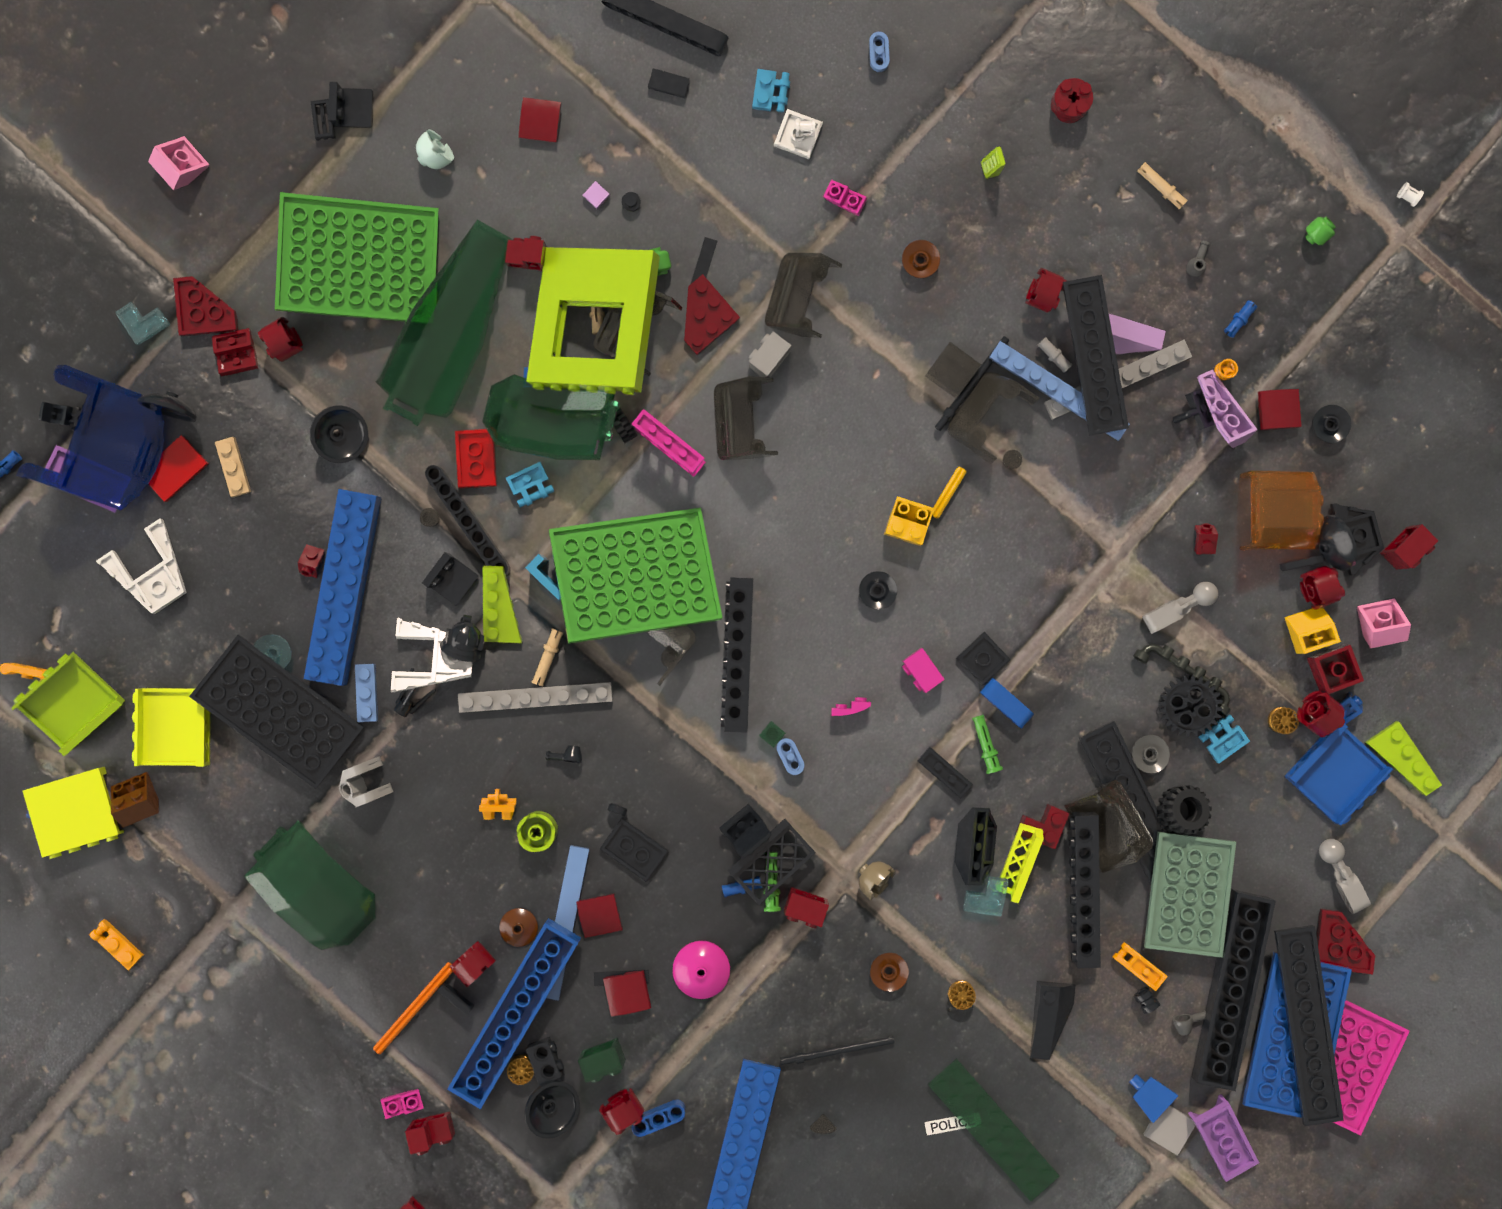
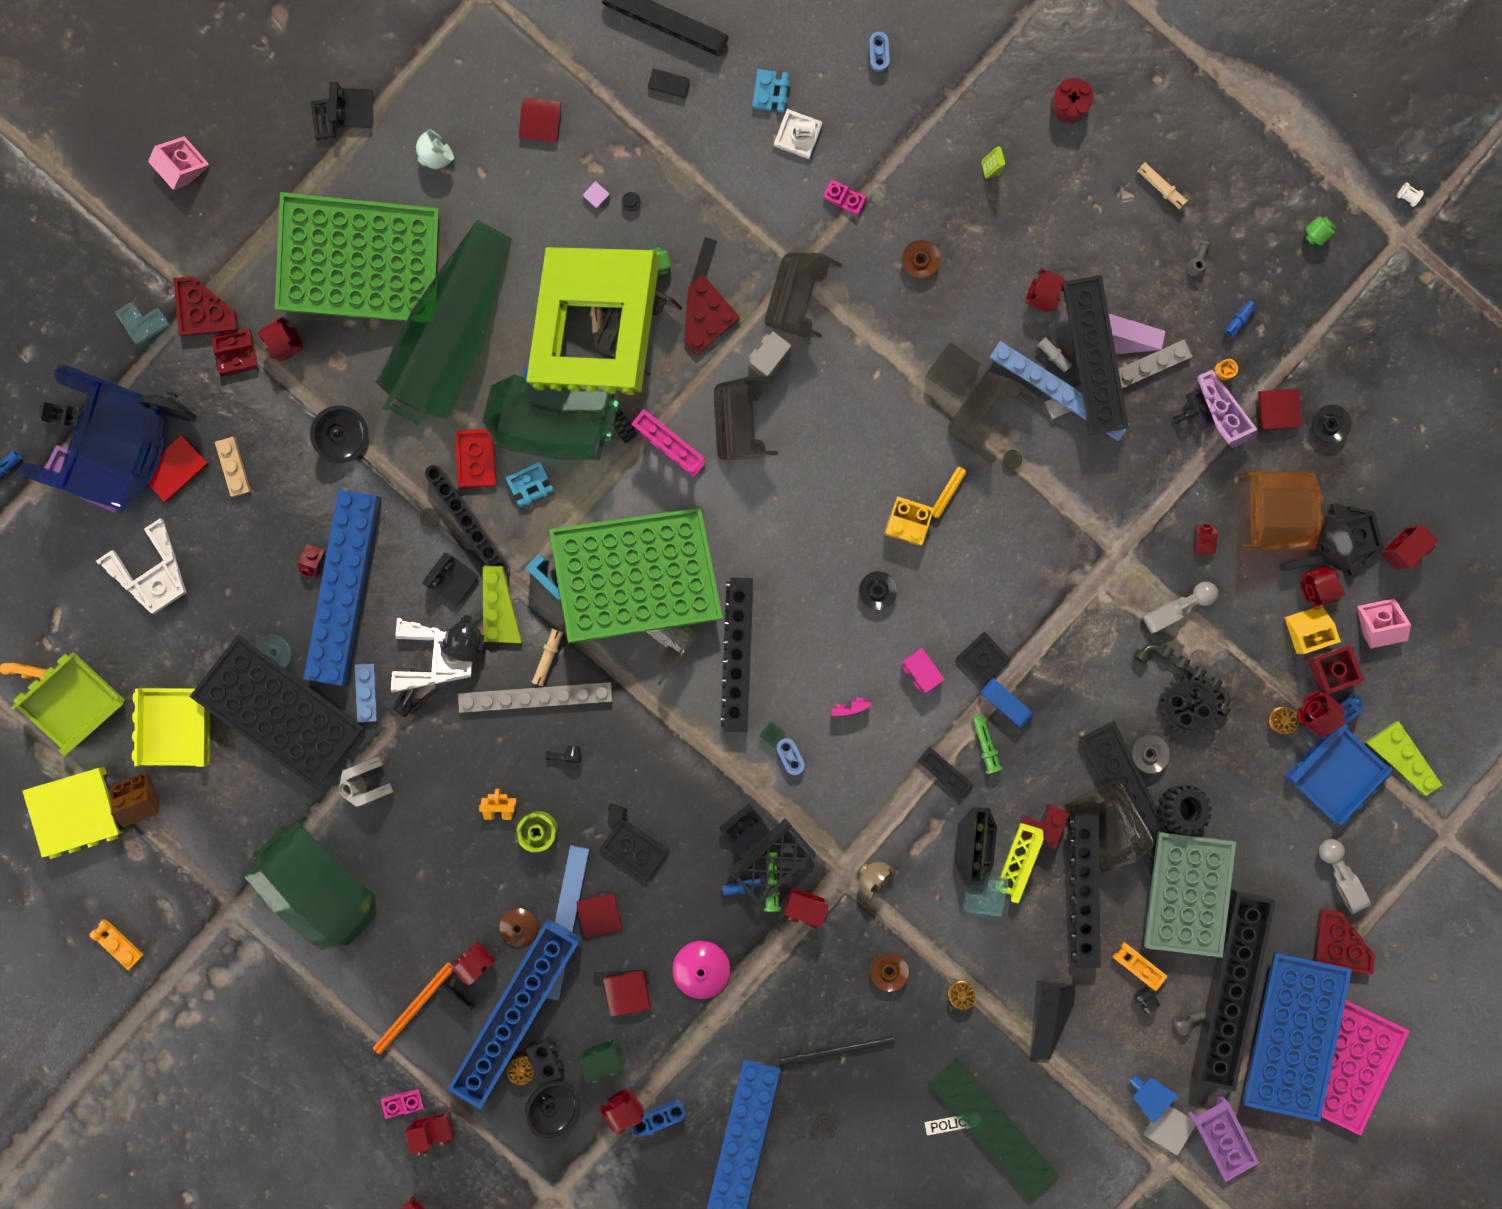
dark red brick [505,236,547,271] -> none
black bar [935,336,1010,431] -> none
dark azure plate [1198,714,1250,763] -> none
black plate [1274,925,1344,1126] -> none

